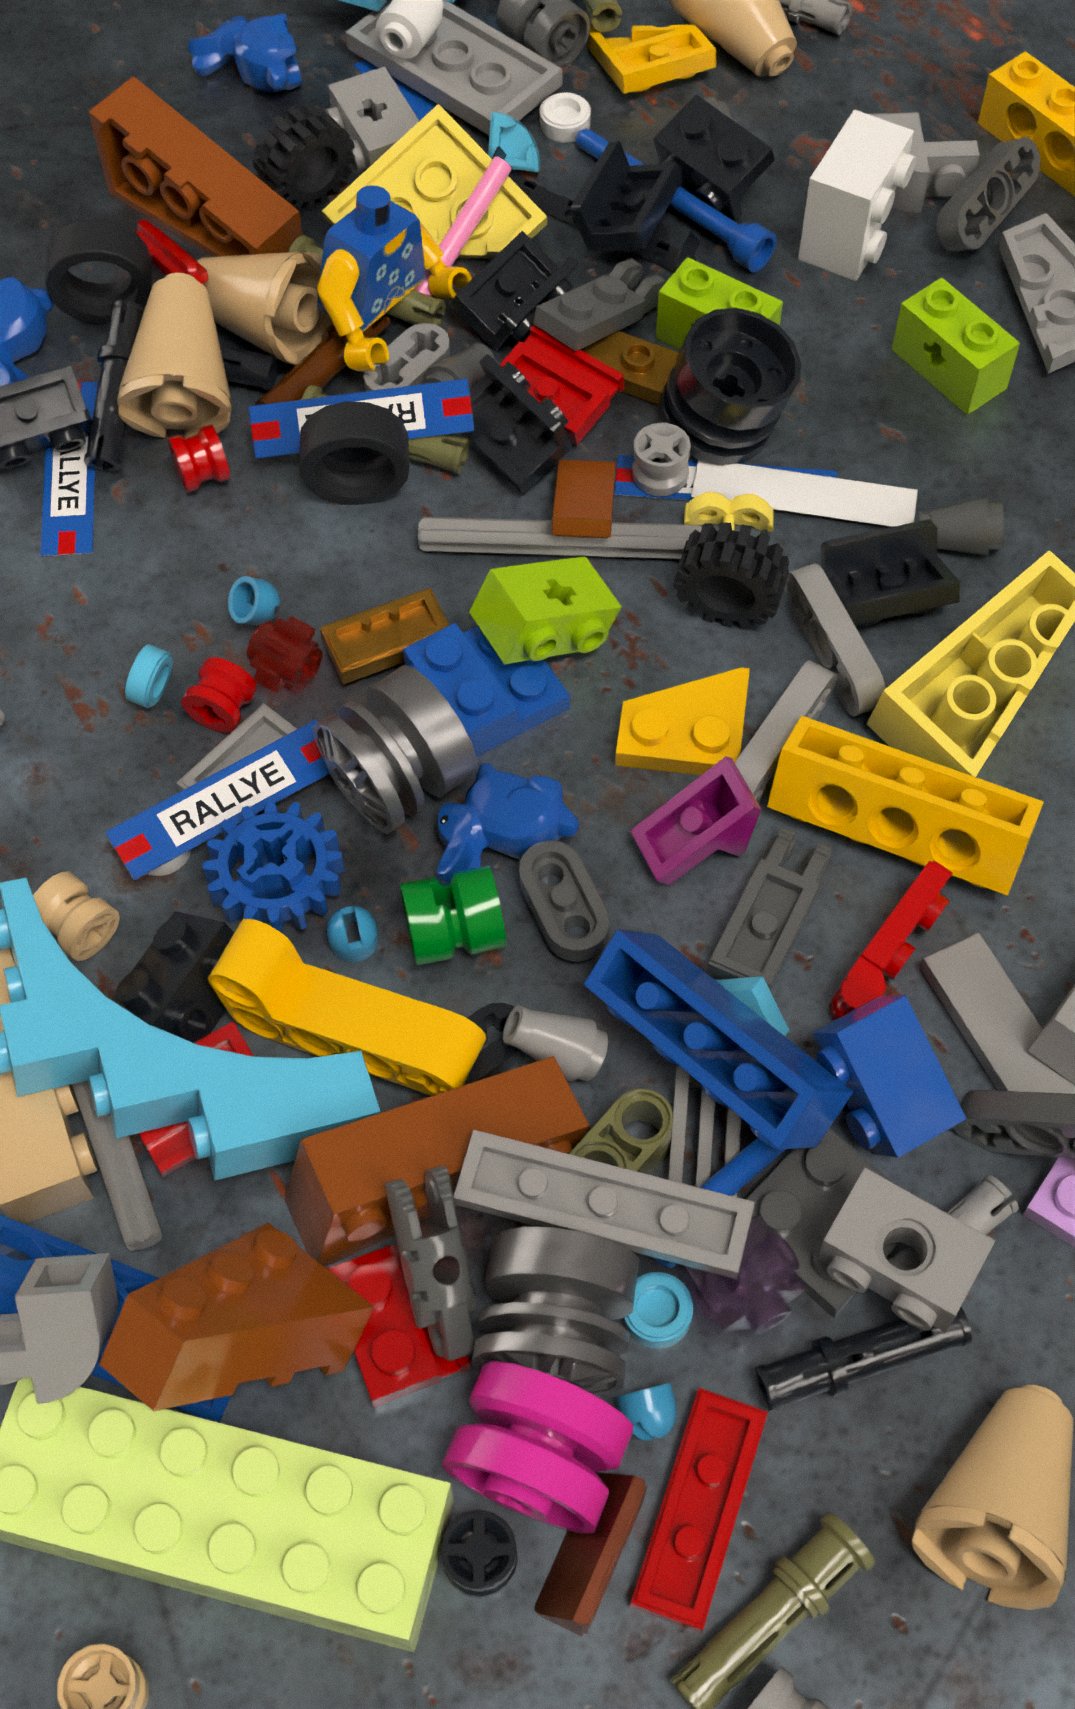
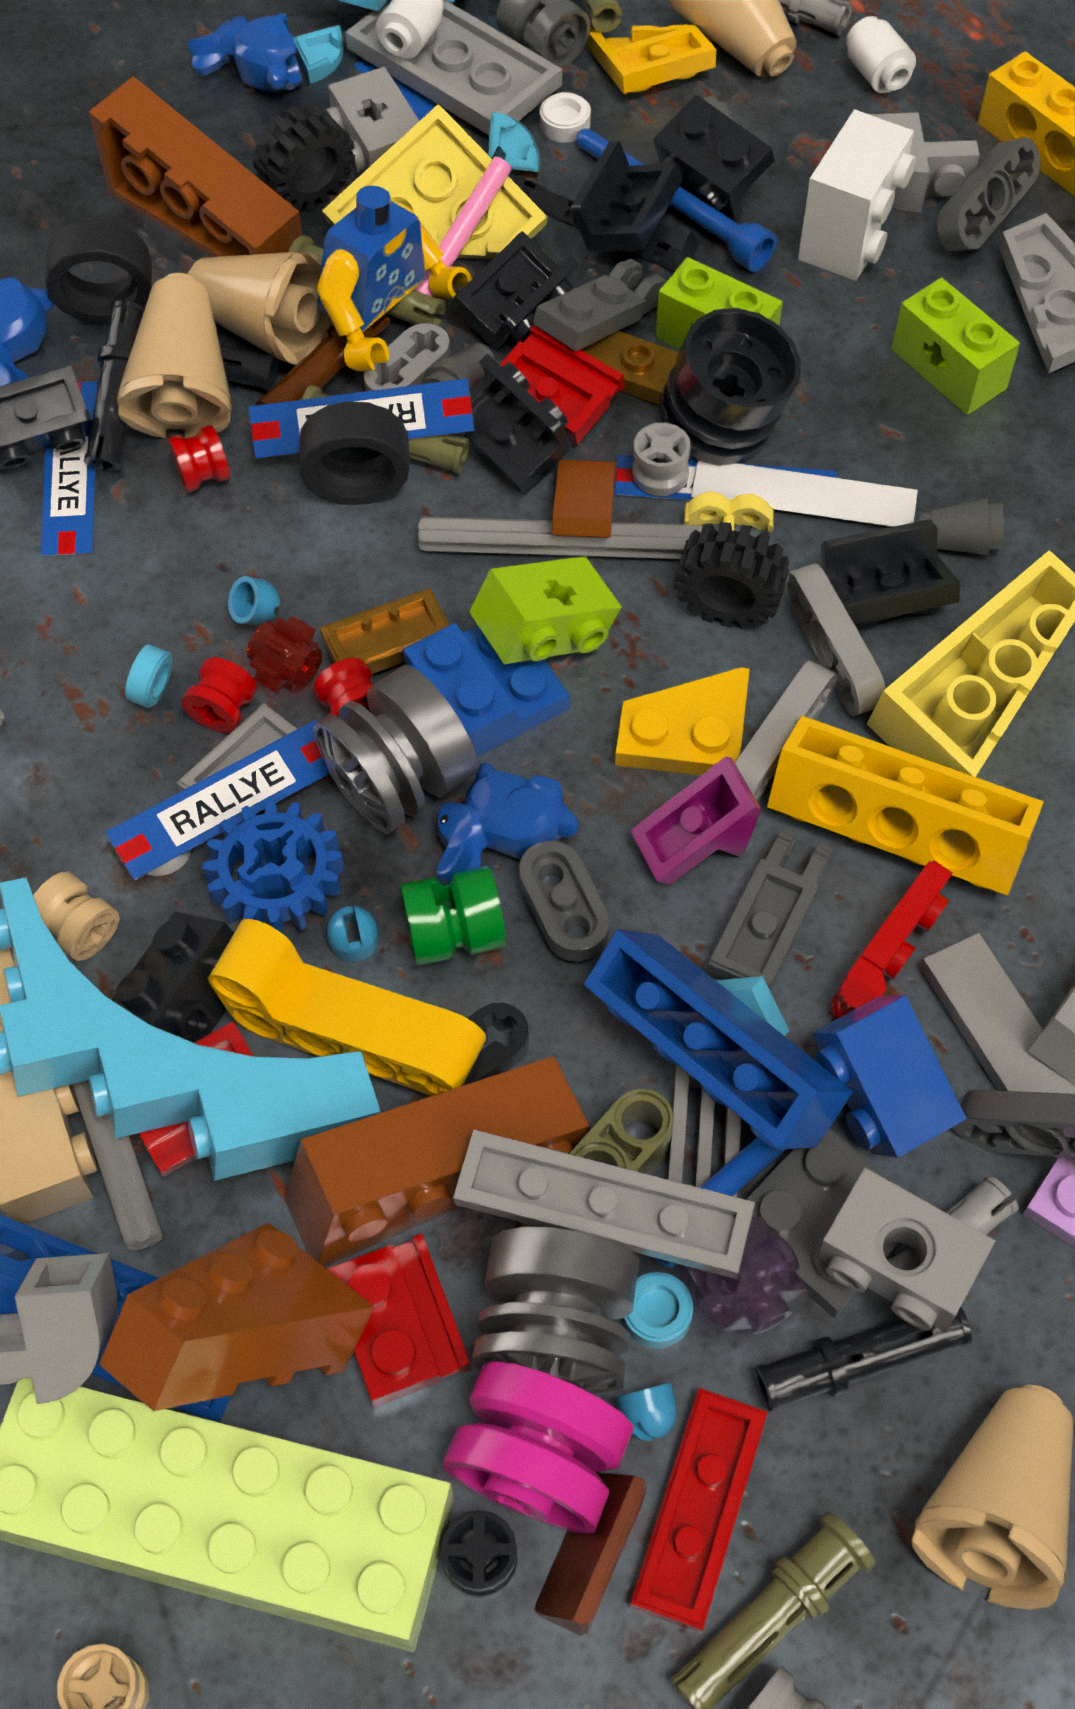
red axle [135,220,209,284] -> none
dark grey hinge [384,1165,478,1361] -> none
light grey cone [503,1005,608,1082] -> none
none -> medium azure tile [293,25,343,84]
none -> red wheel [313,657,373,717]
none -> white brick [846,16,916,93]

